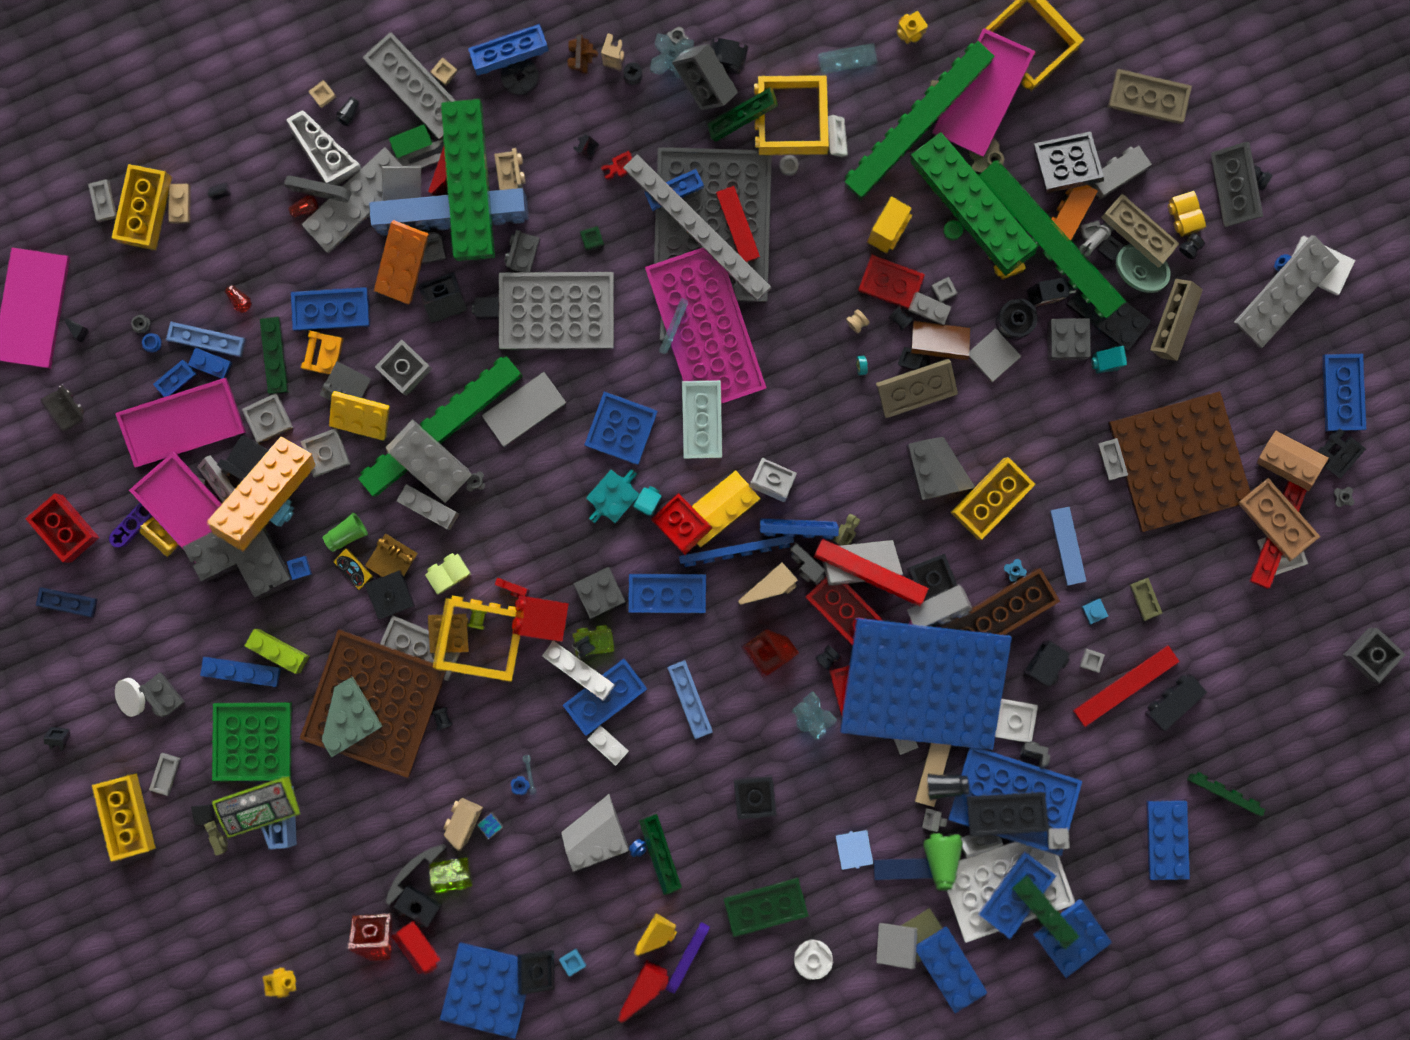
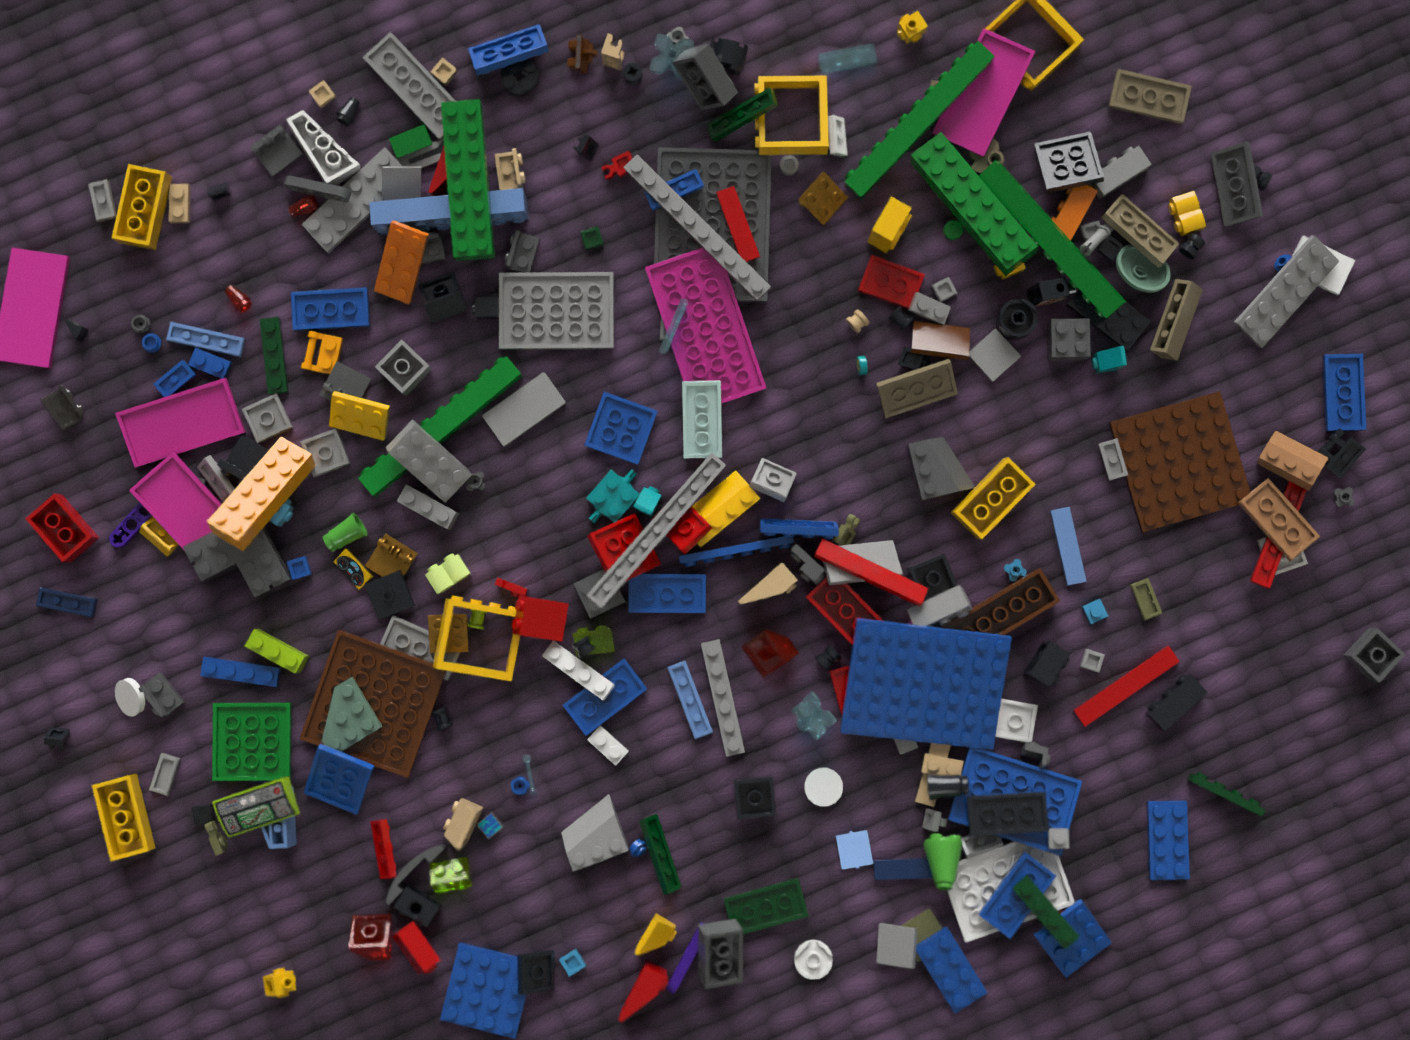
none -> dark grey hinge [250,124,303,177]
none -> blue plate [304,744,374,815]
none -> red plate [370,819,397,879]
none -> light grey plate [586,453,726,609]
none -> red plate [587,514,661,582]
none -> dark grey brick [698,919,743,989]
none -> light grey plate [701,639,745,757]
none -> pearl gold hinge [798,171,848,225]
none -> white tile [804,767,843,806]
none -> tan plate [921,753,963,776]

